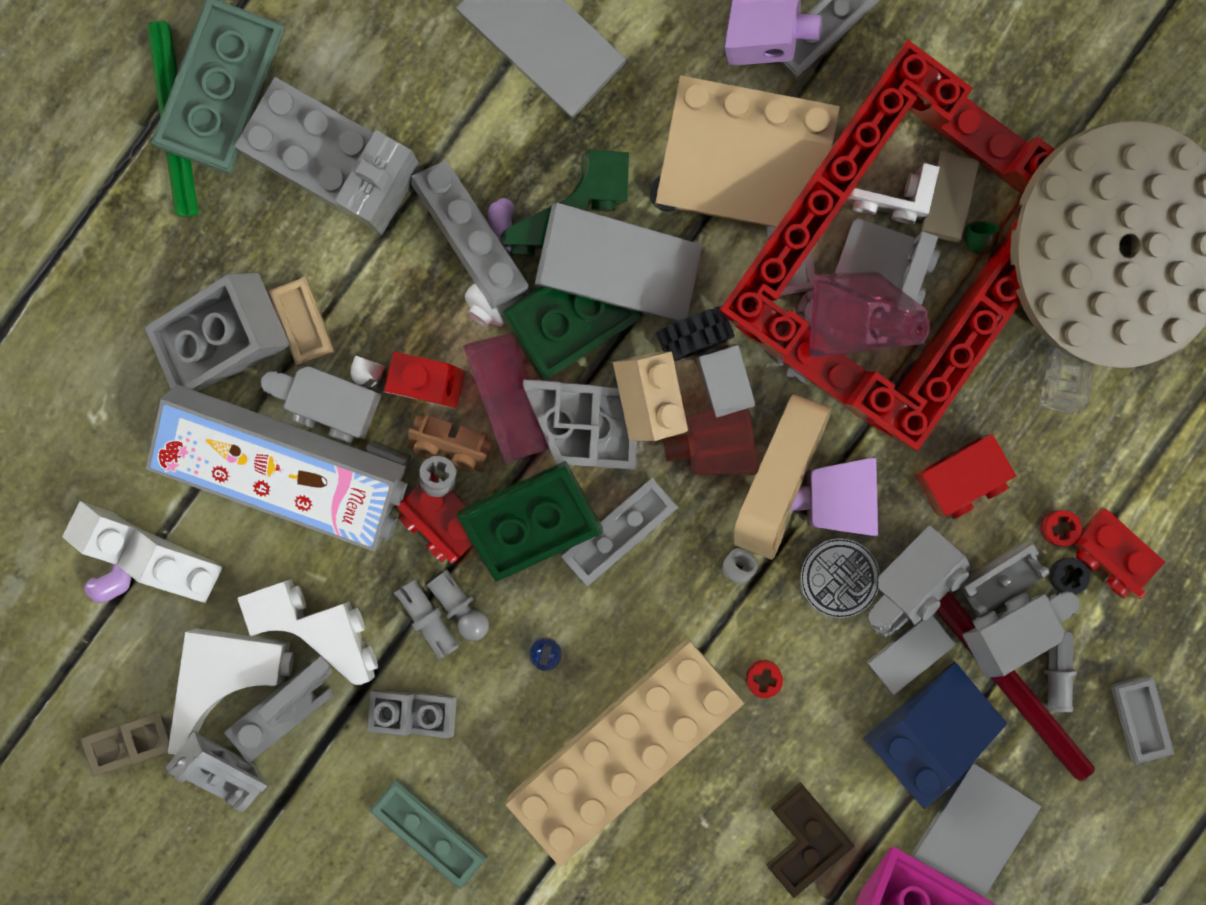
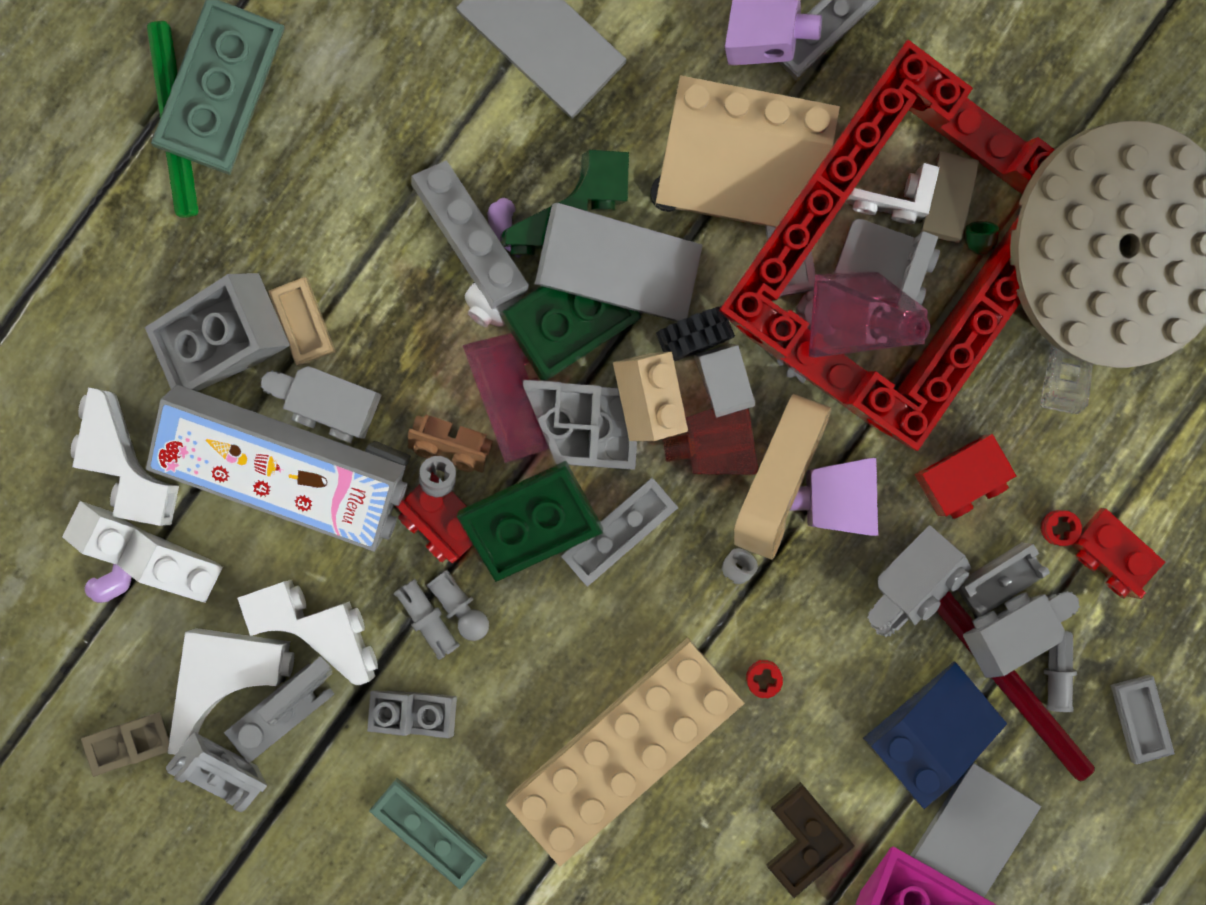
light grey hinge [234,77,421,235] -> none
white hinge [350,355,386,388] -> none
red torso [383,351,466,409] -> none
clear blue hinge [530,637,562,671] -> none
tile [799,538,880,618] -> none
light grey tile [866,615,956,695] -> none
black bush [1048,558,1090,595] -> none
none -> white arch [71,387,179,526]

